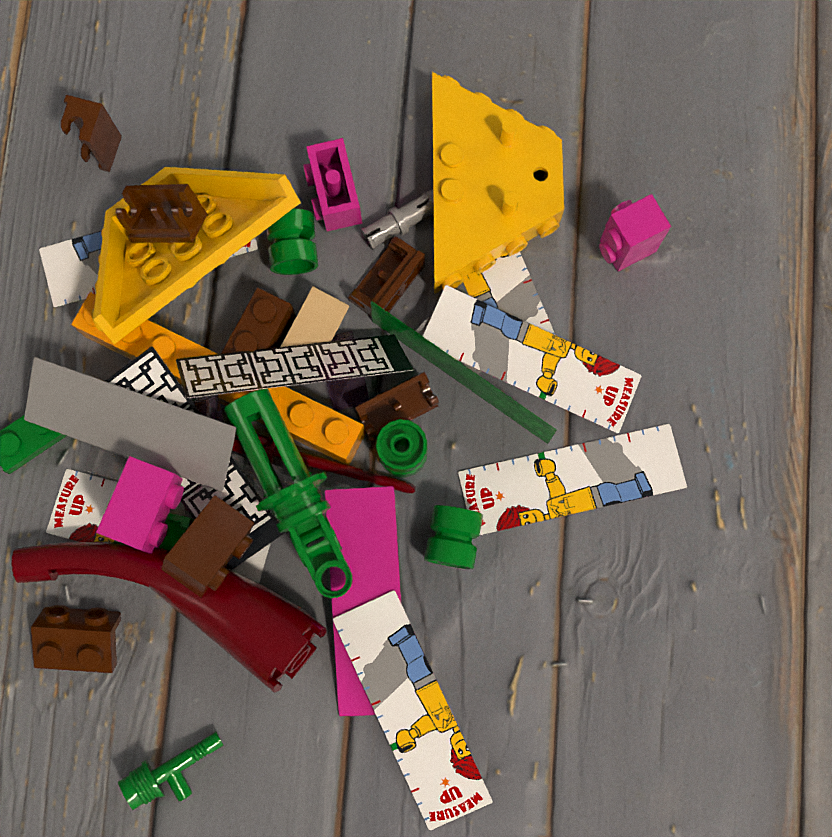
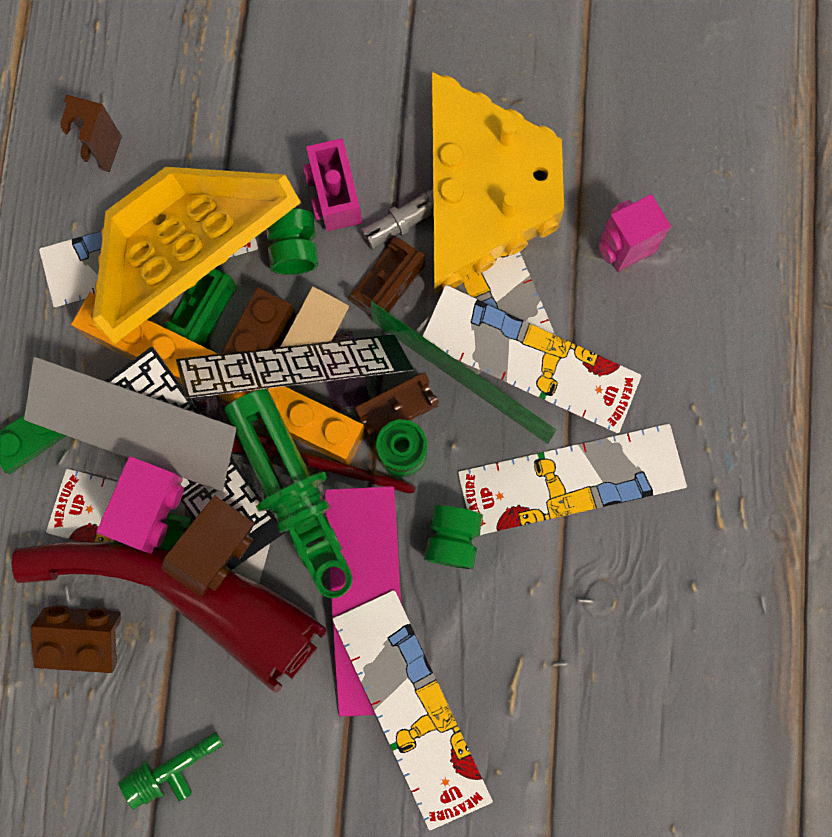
reddish brown hinge [116,184,208,243] -> none
none -> green hinge [163,269,237,347]

